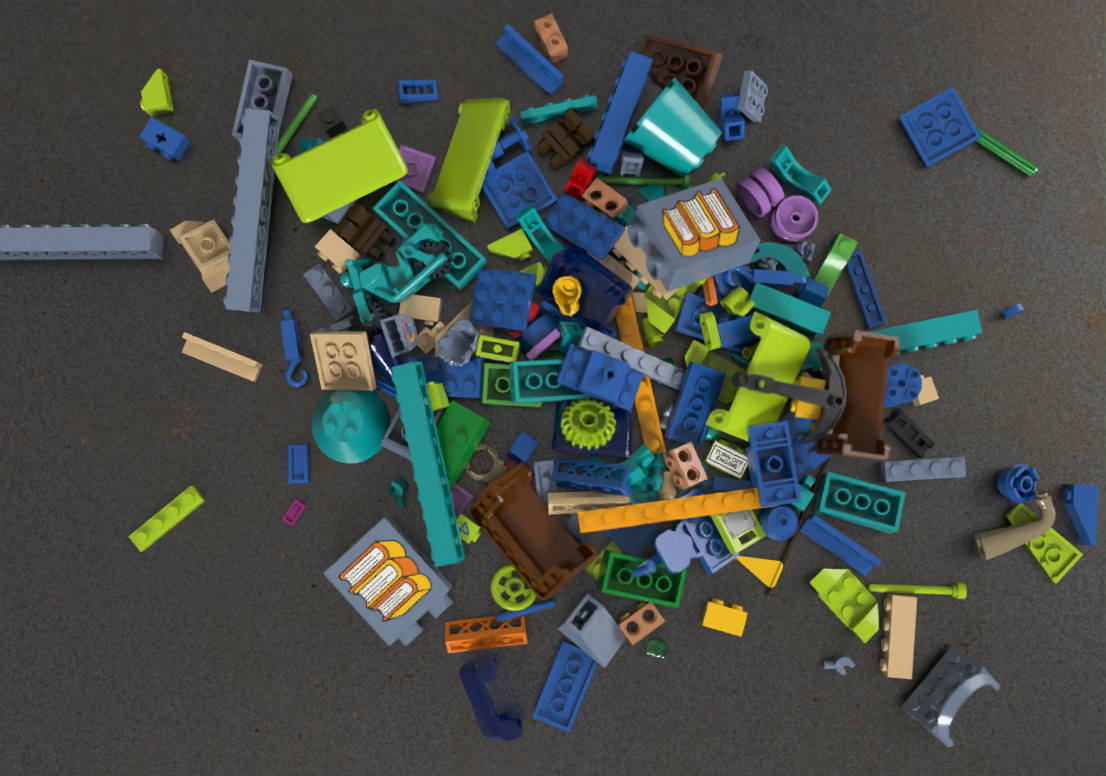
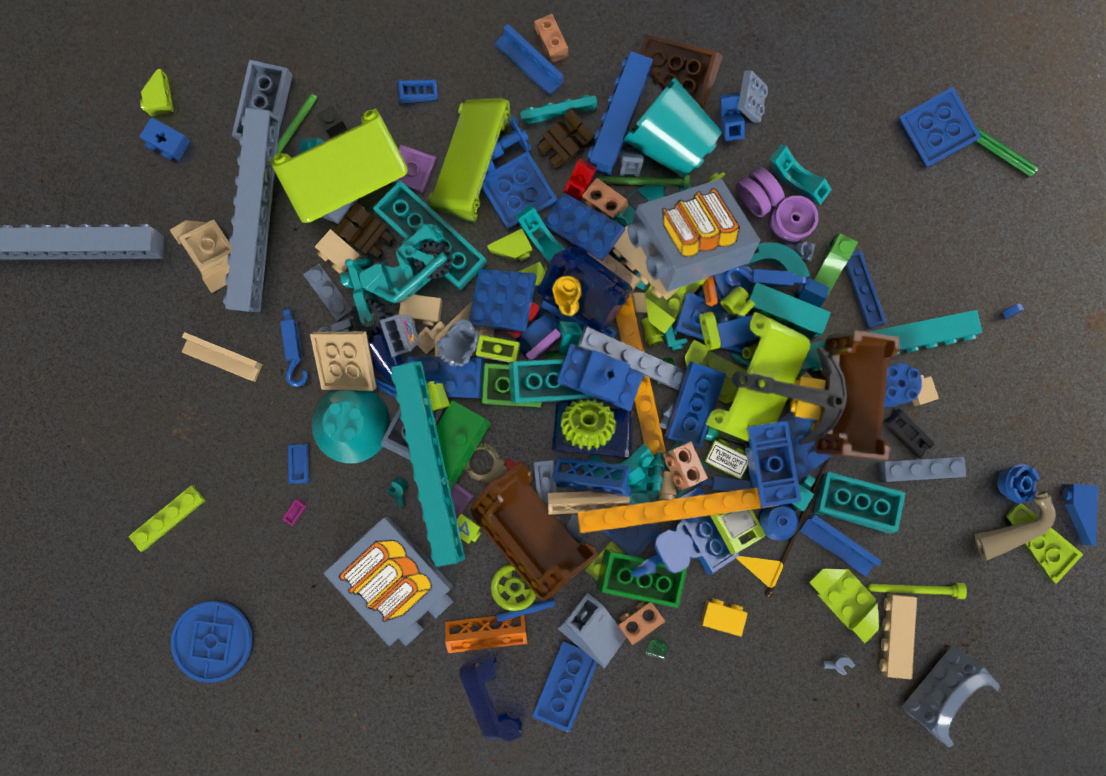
blue brick [507,431,539,465] -> none
sand blue plate [758,257,778,271] -> none
none -> blue plate [170,601,252,683]
none -> teal bracket [662,325,688,351]

